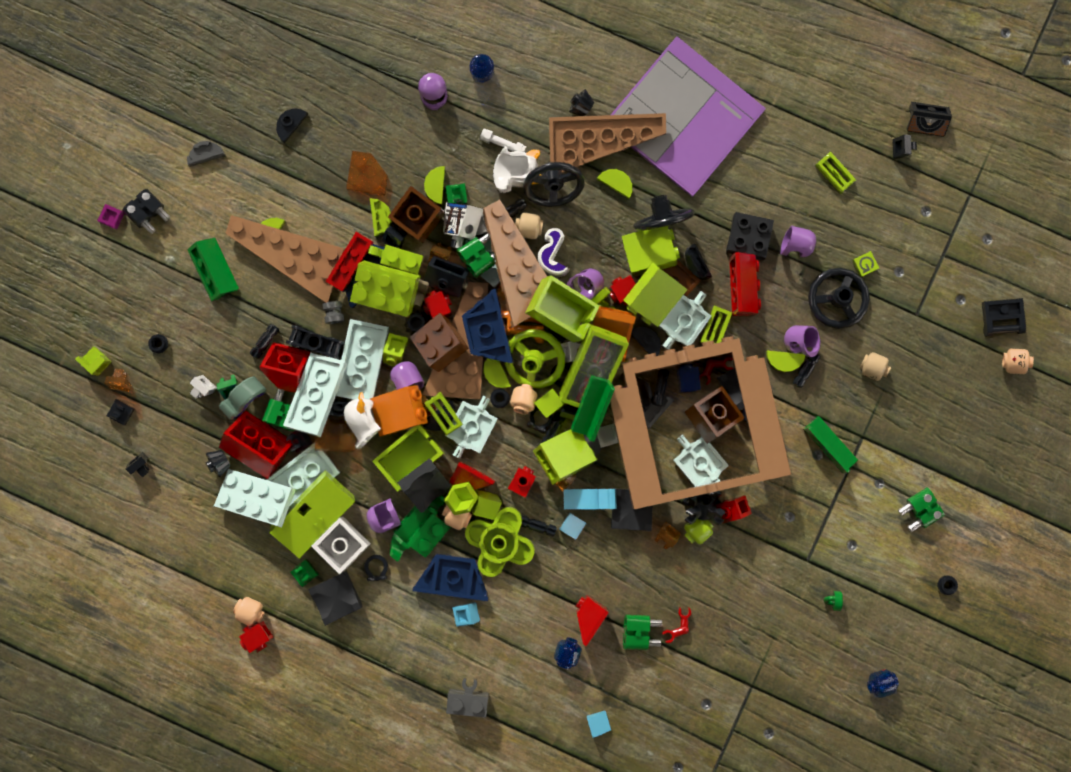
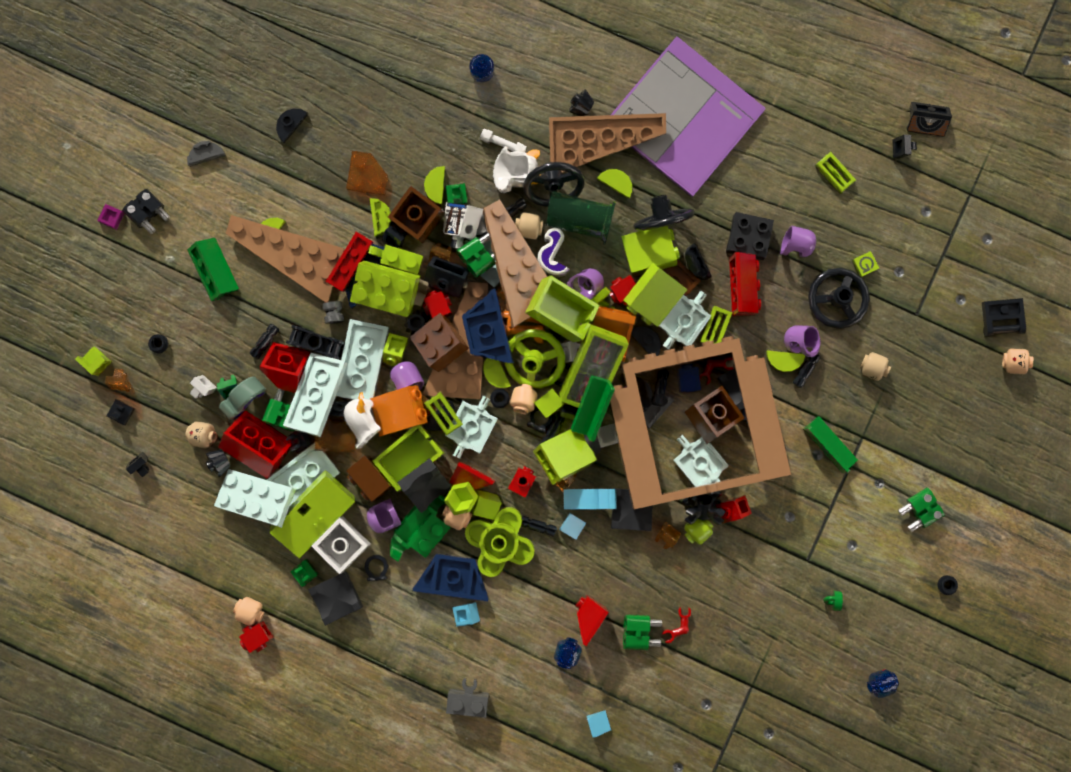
medium lavender helmet [418,73,448,110] -> none
none -> tan head [185,421,217,449]
none -> reddish brown brick [347,455,393,502]
none -> clear green piece [545,192,616,245]

